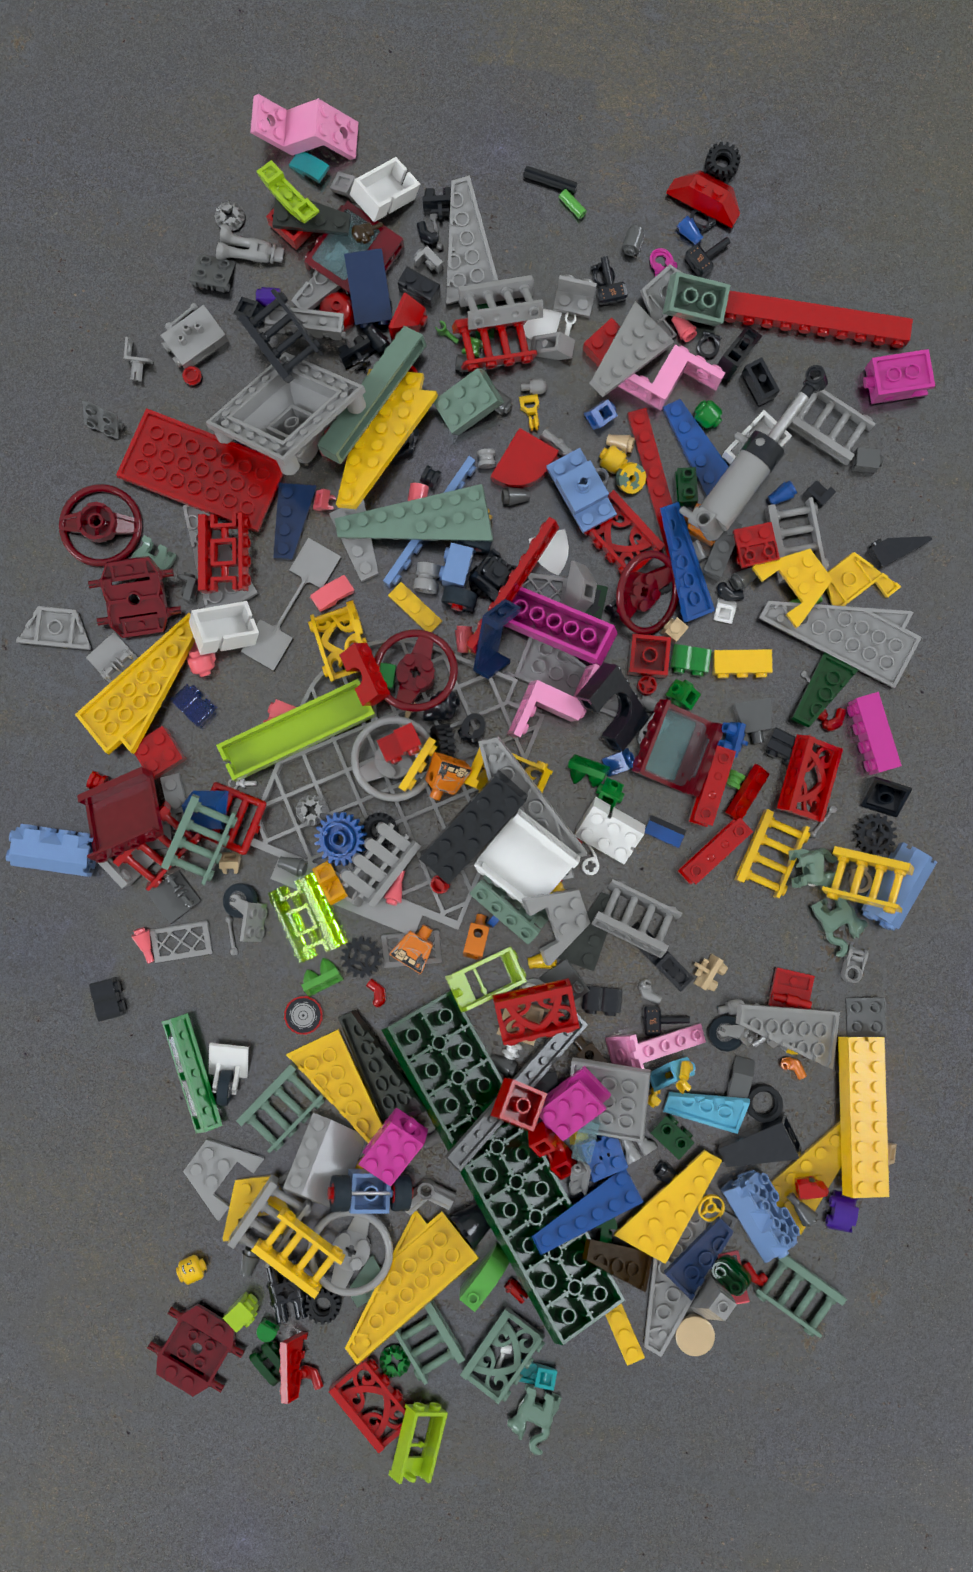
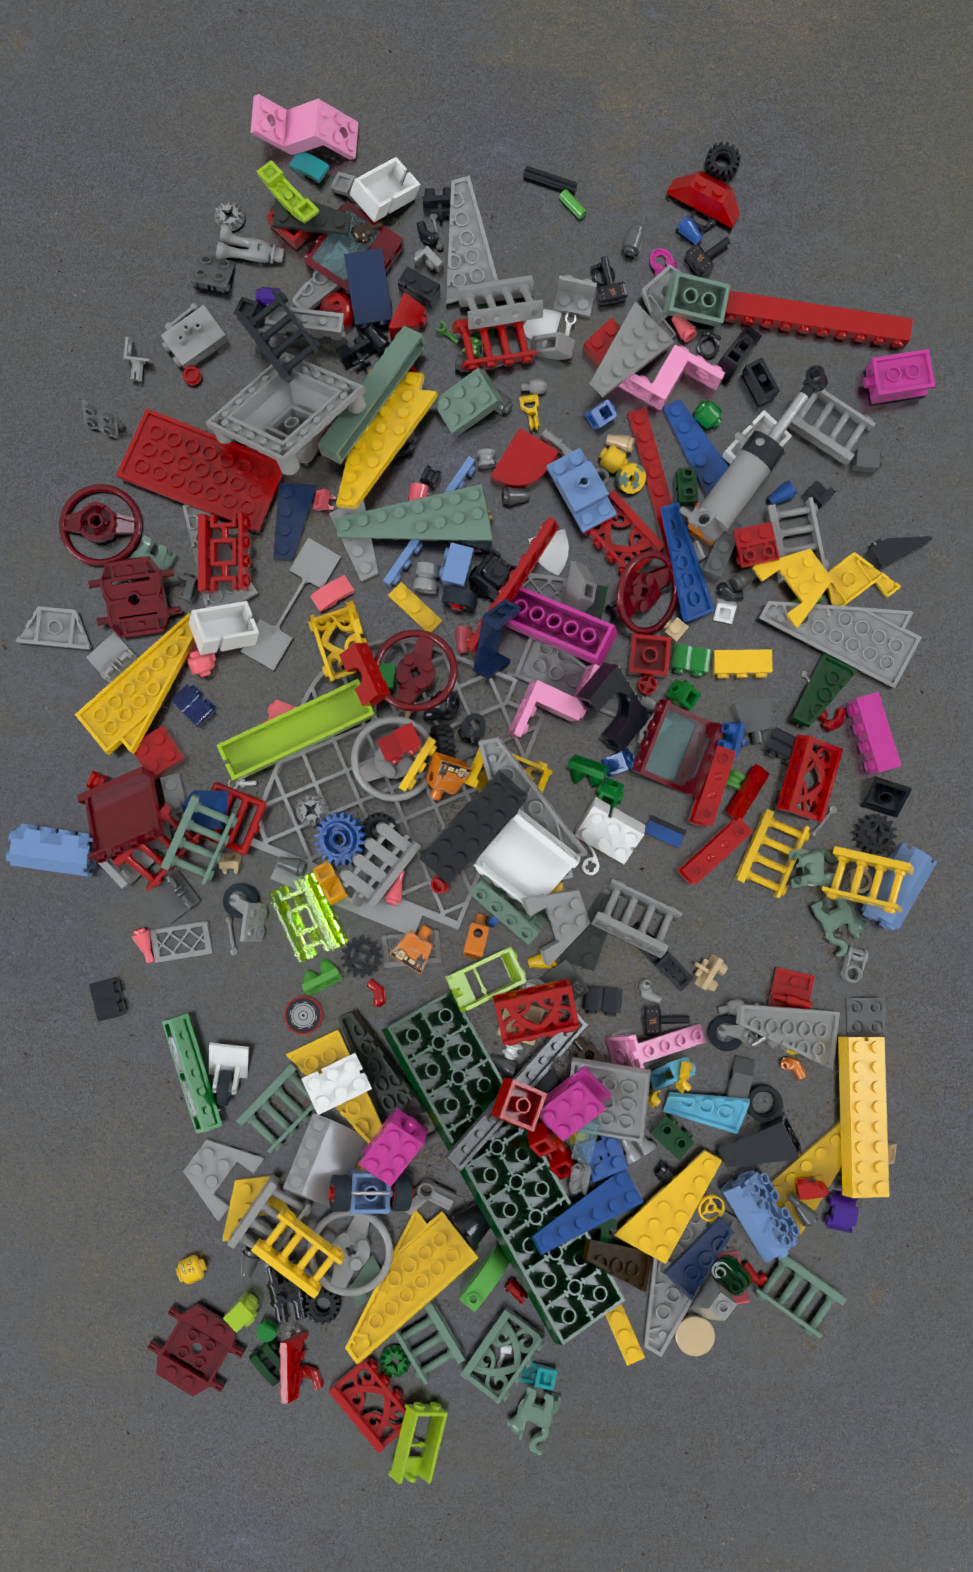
none -> white piece [301,1053,372,1115]

